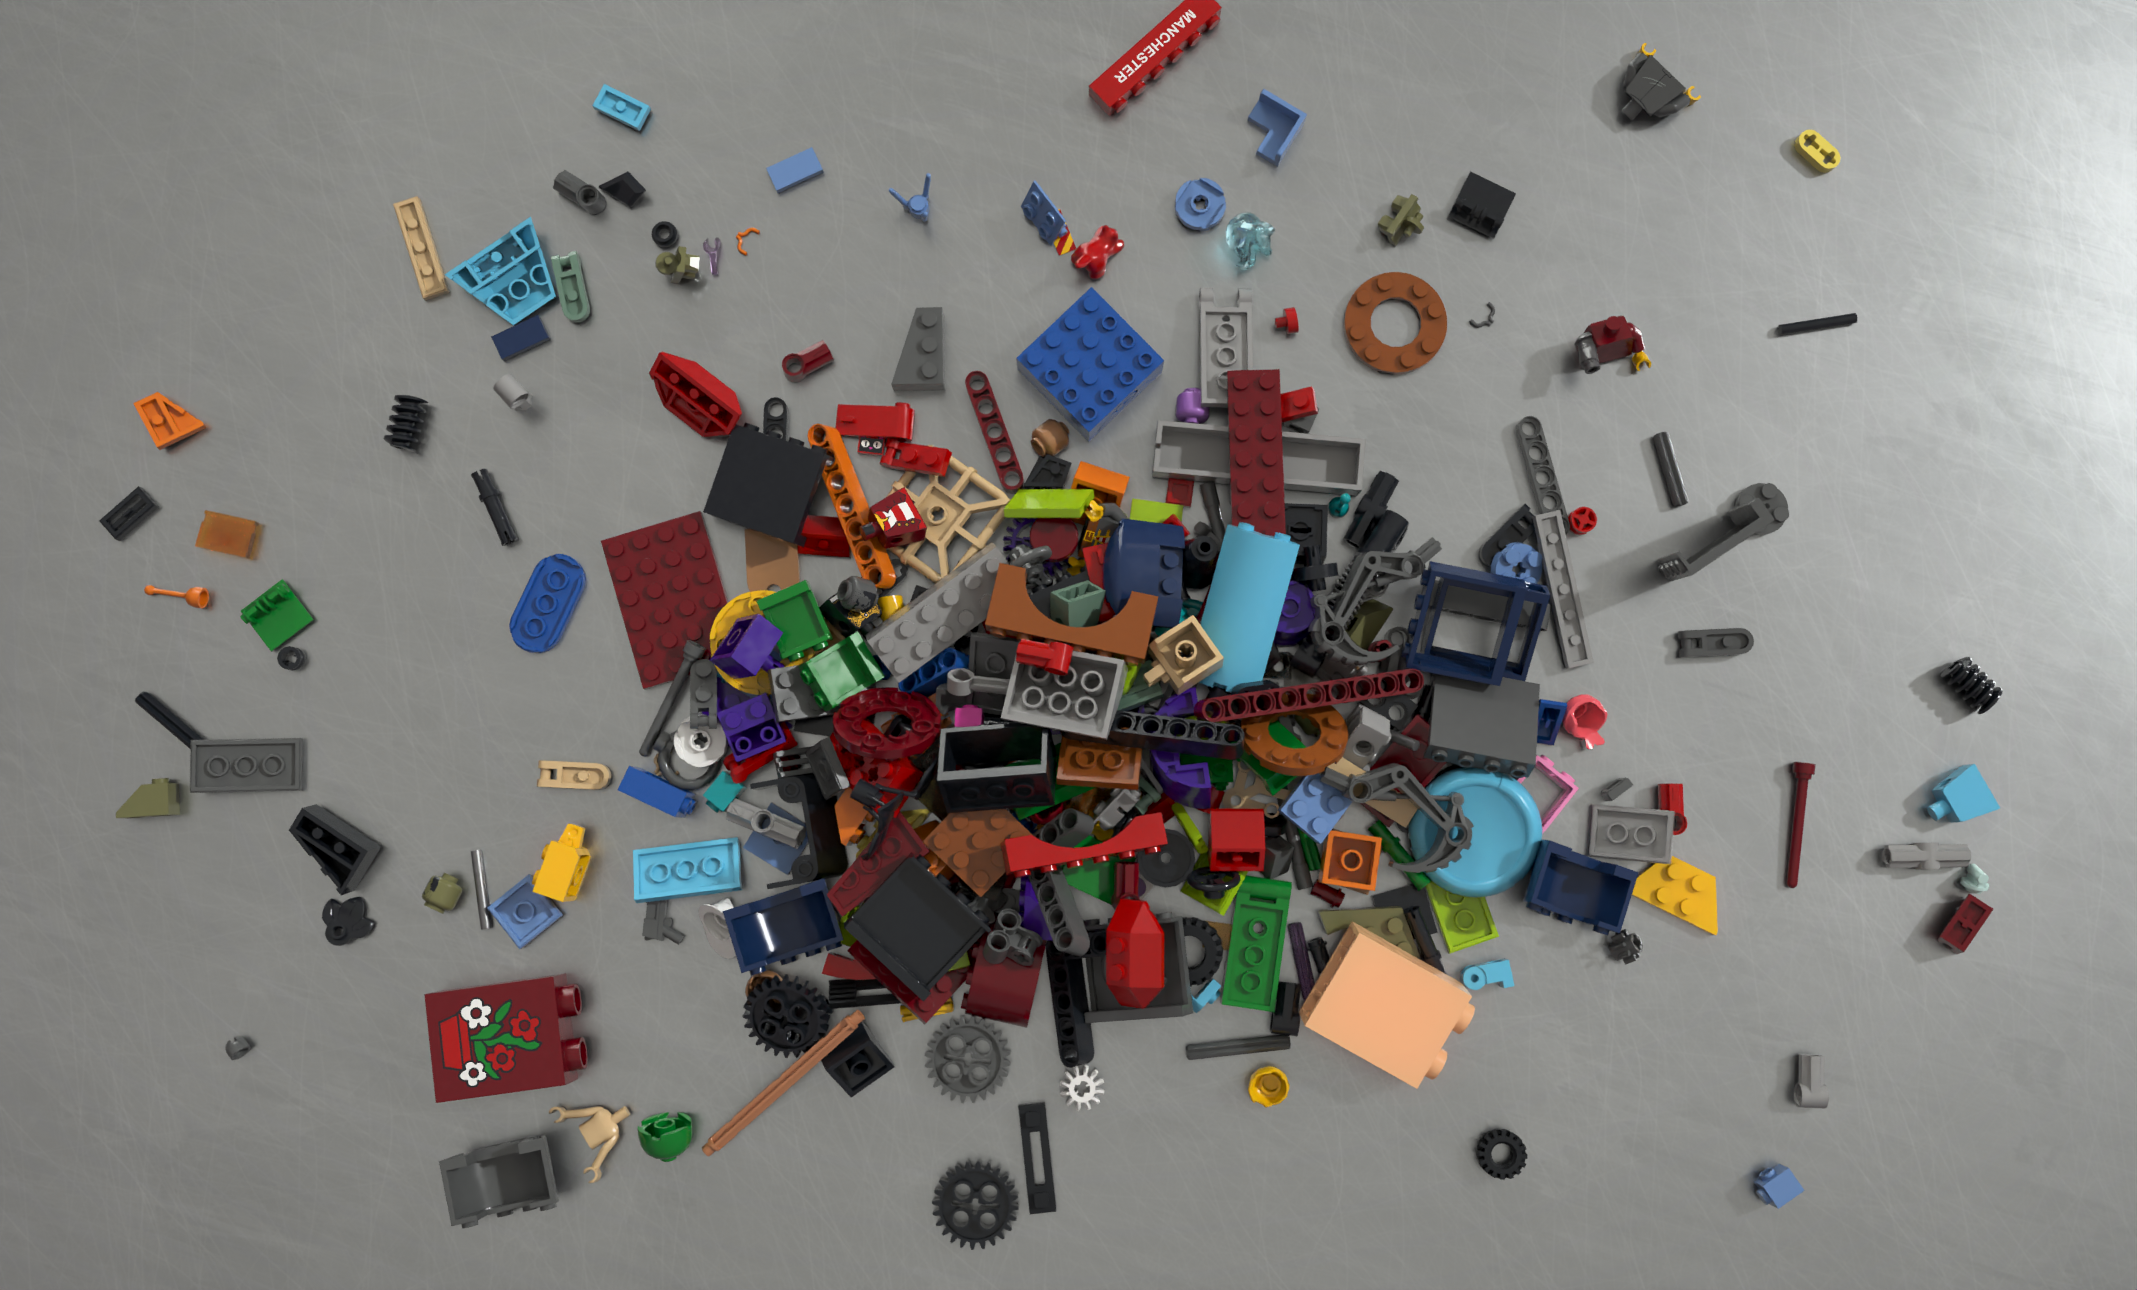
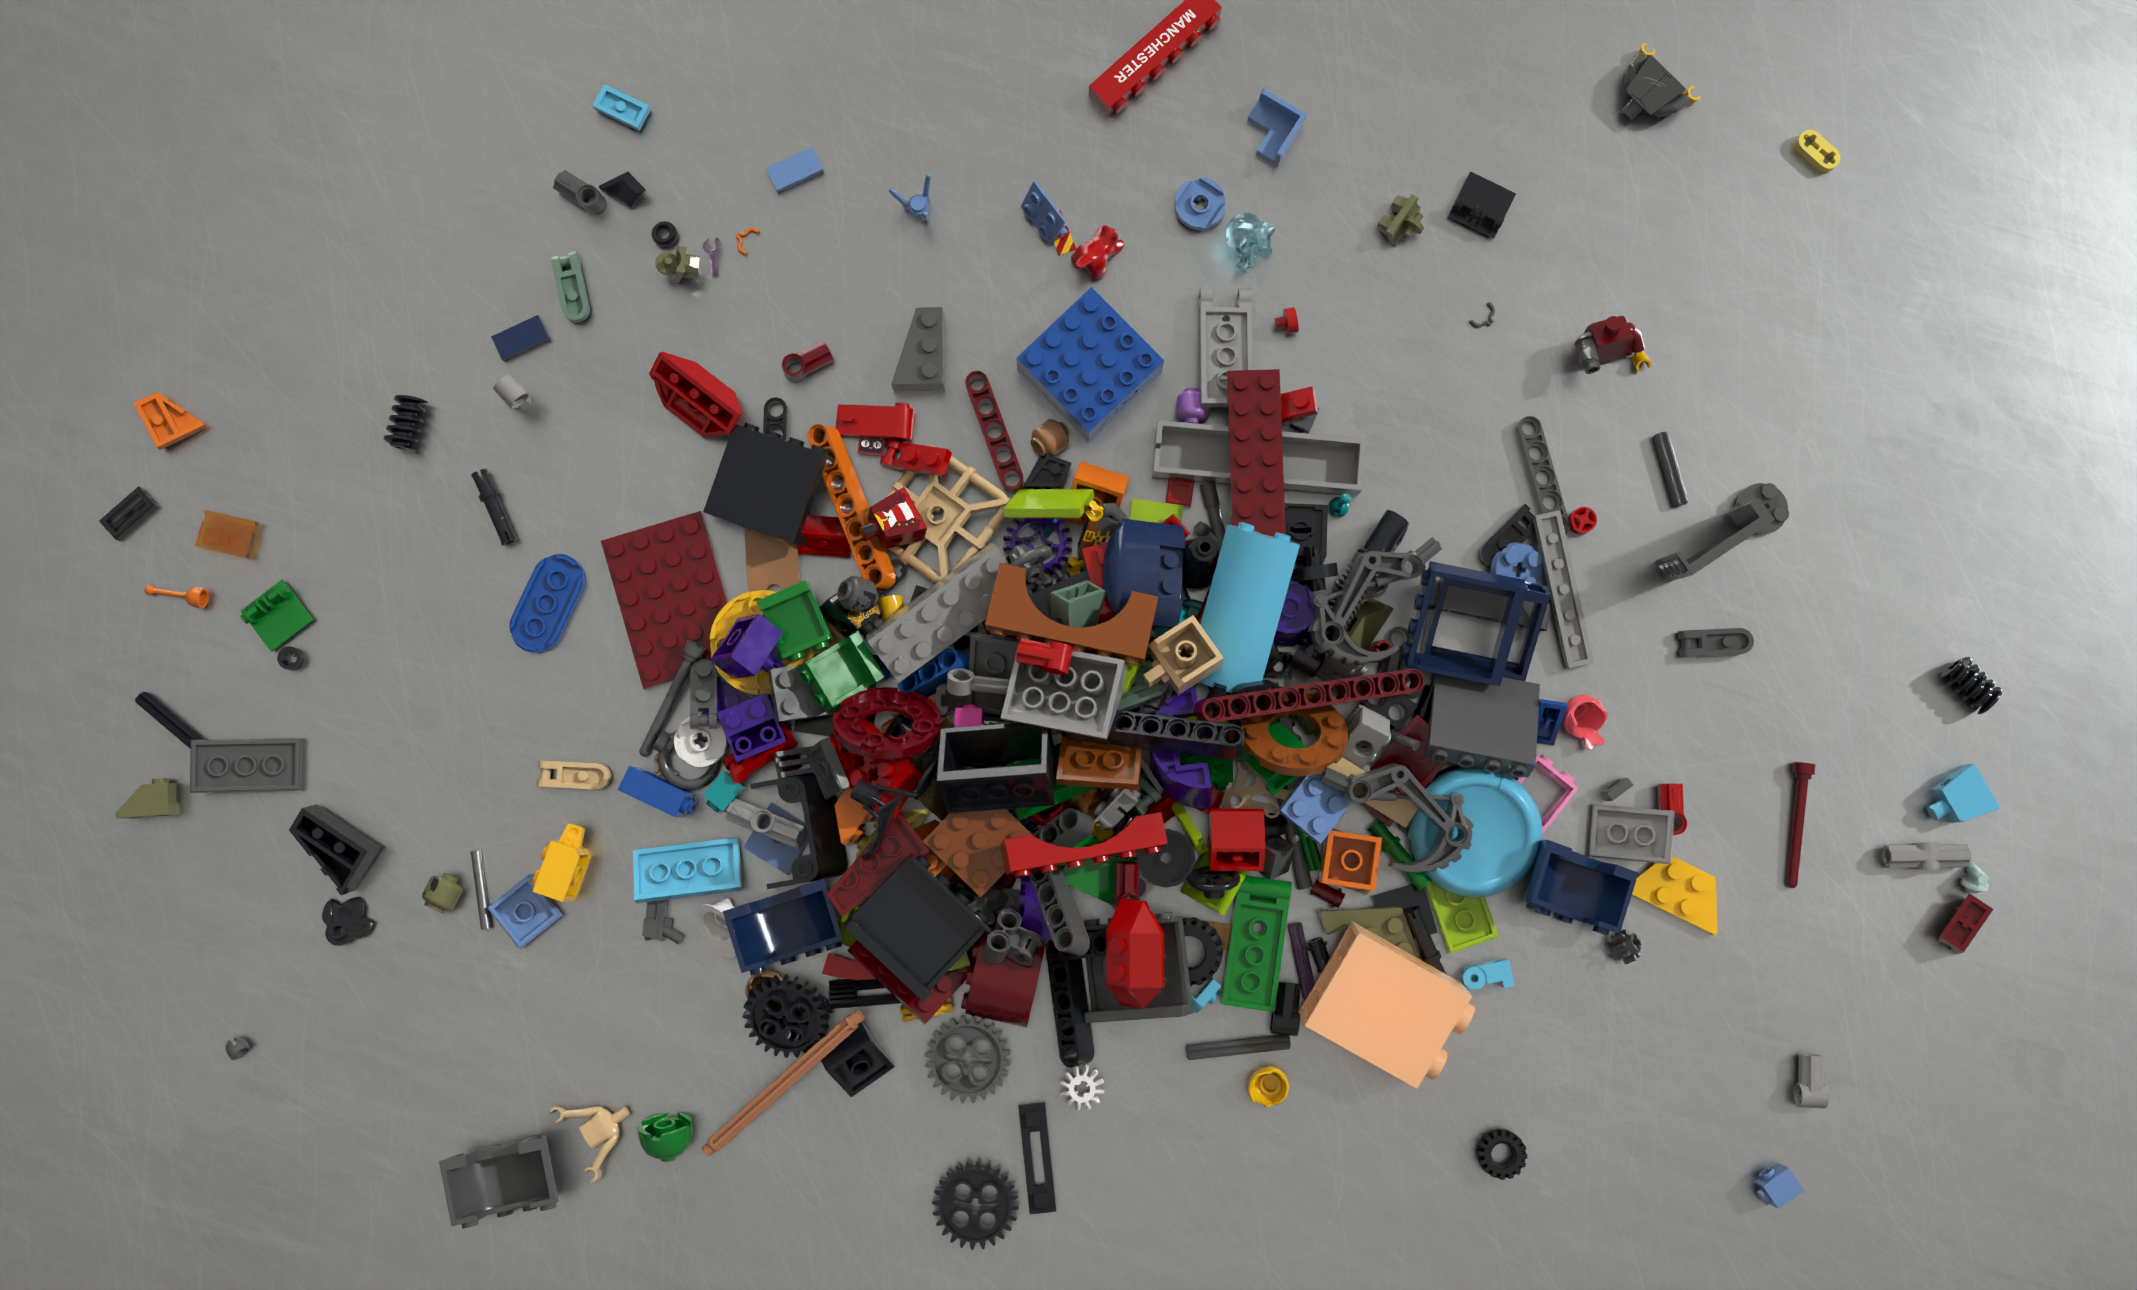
tan tile [393,196,450,301] -> none
dark red brick [424,973,588,1103] -> none
medium azure wedge [445,217,556,325] -> none
dark red head [1030,518,1078,563] -> none
black piece [1343,471,1399,549] -> none
dark orange plate [1344,272,1447,375] -> none
black bar [1778,313,1857,335] -> none

